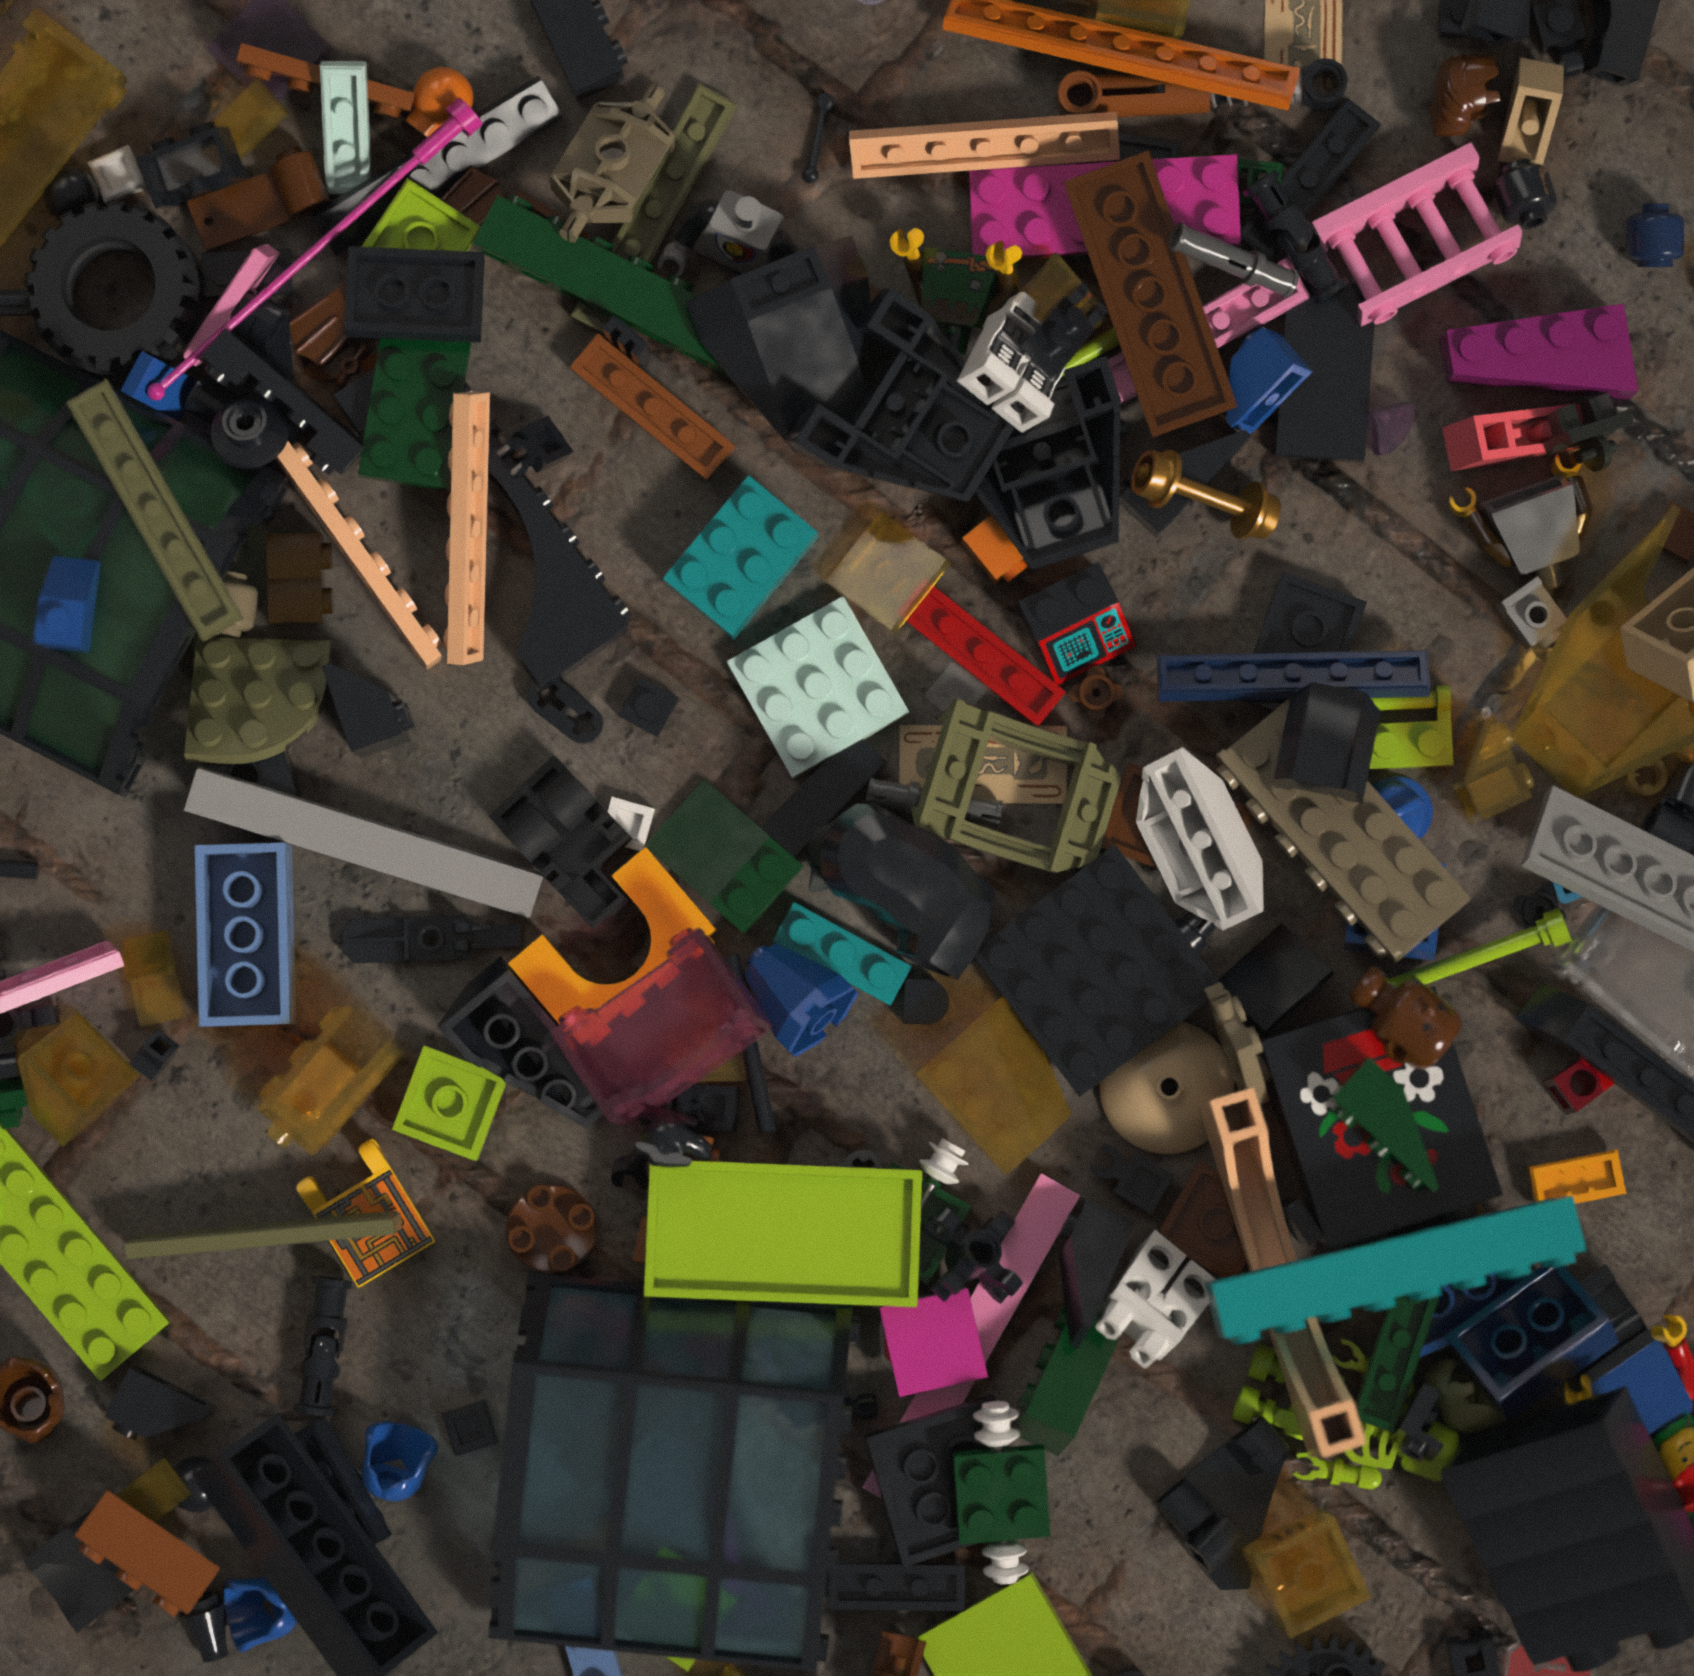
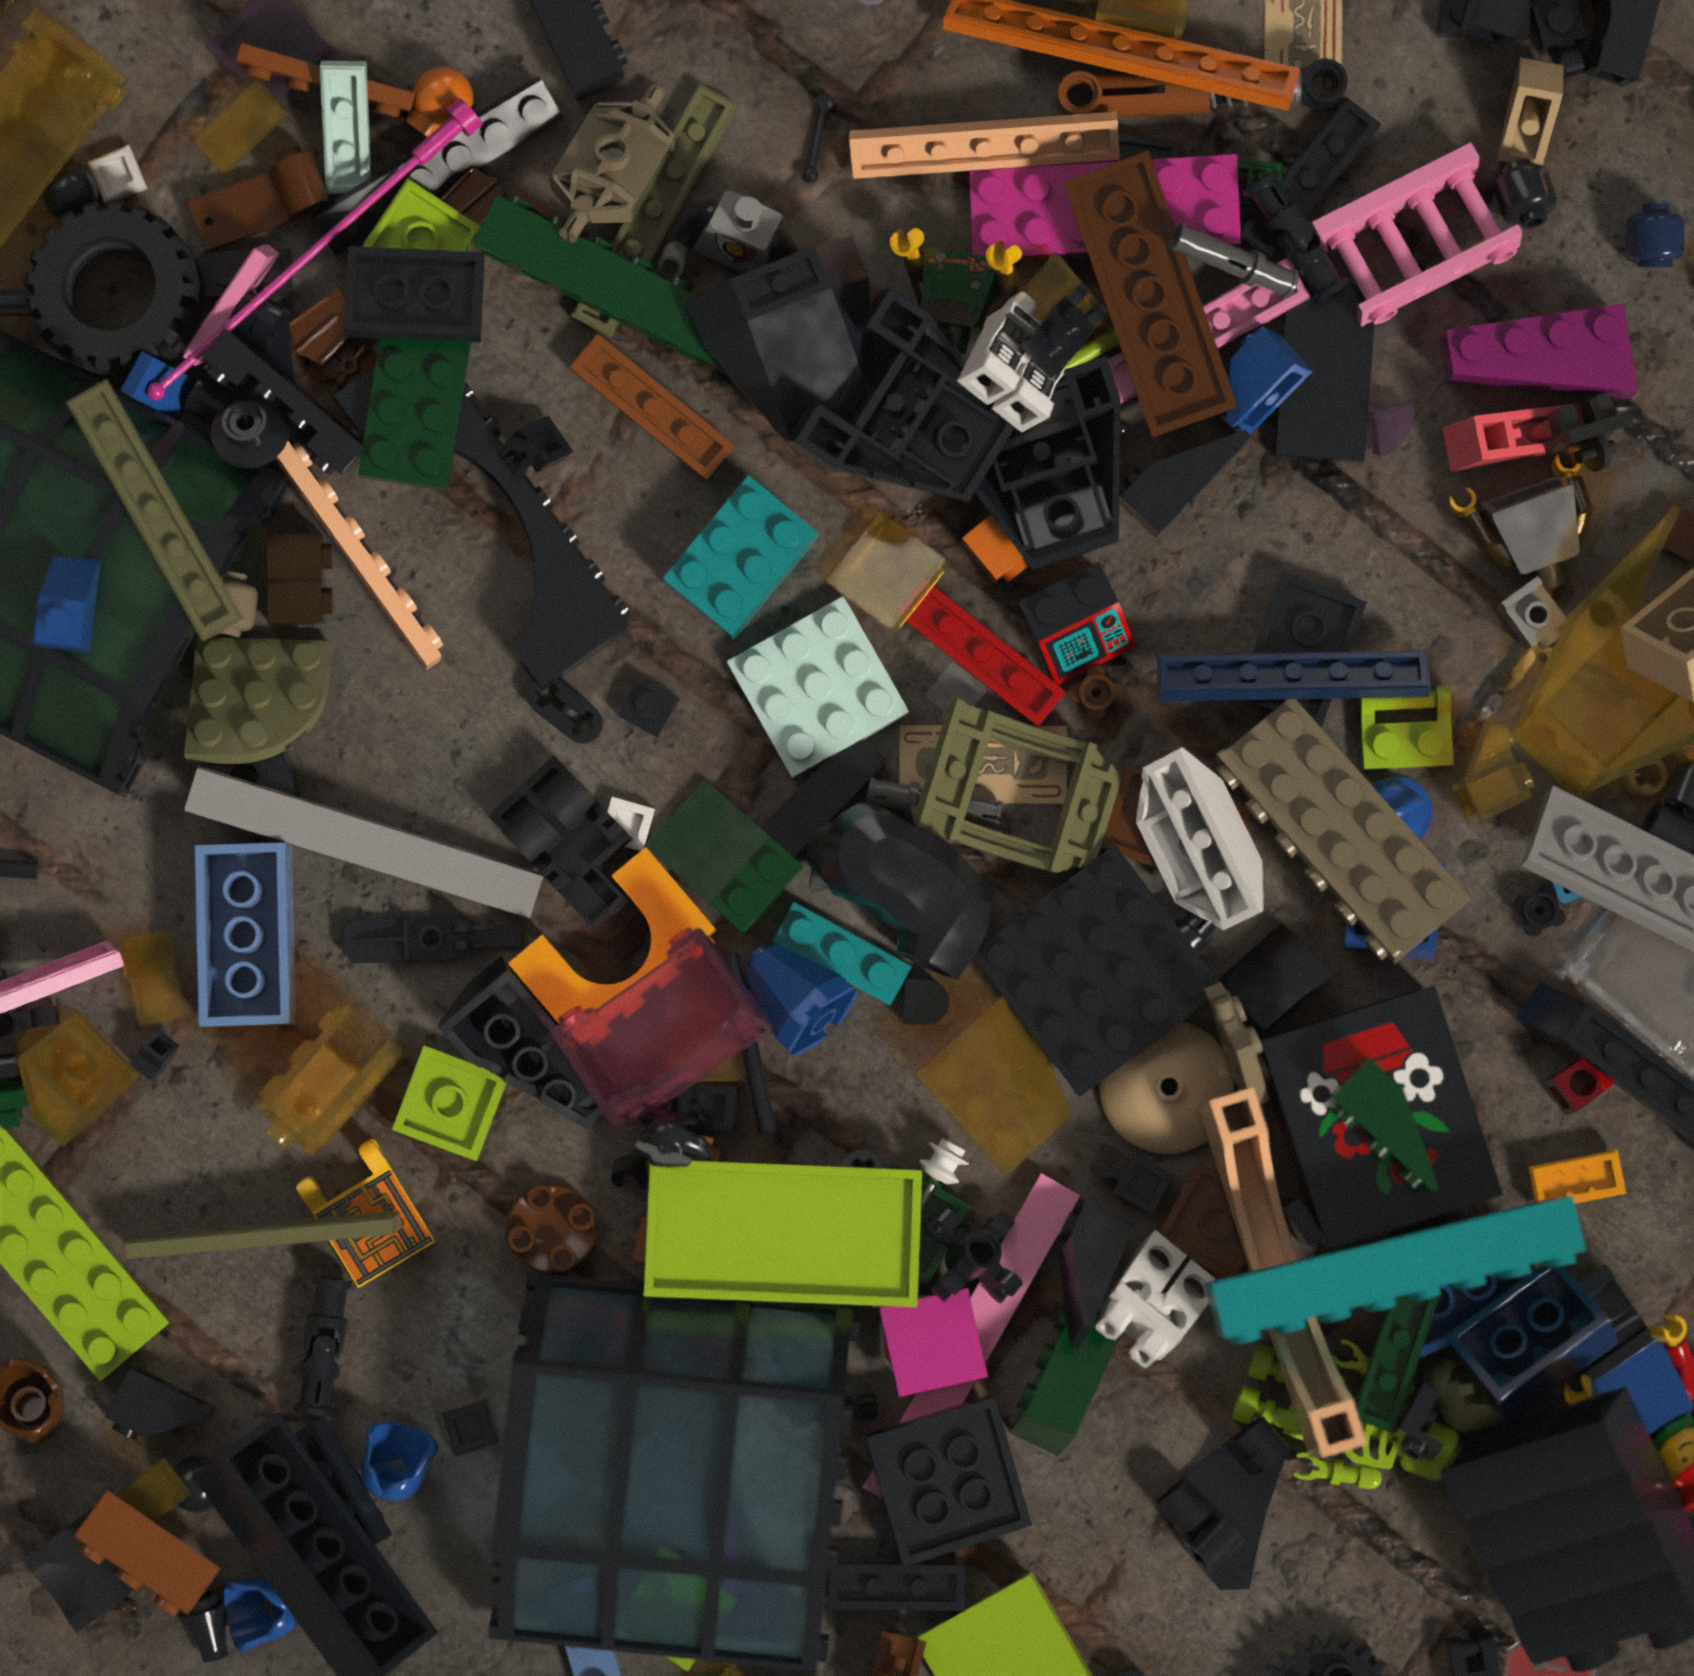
black window [137,122,249,209] -> none
black slope [322,663,415,758] -> none
light nougat plate [444,391,490,665] -> none
black tile [603,317,652,370] -> none
dark green plate [952,1401,1050,1584] -> none
pearl gold piece [1131,450,1281,540] -> none
clear yellow brick [1241,1508,1371,1638] -> none
black slope [1273,682,1381,804] -> none
reddish brown piece [1349,966,1462,1070] -> none
lime piece [1388,908,1572,988] -> none
reddish brown hair [1429,53,1500,136] -> none

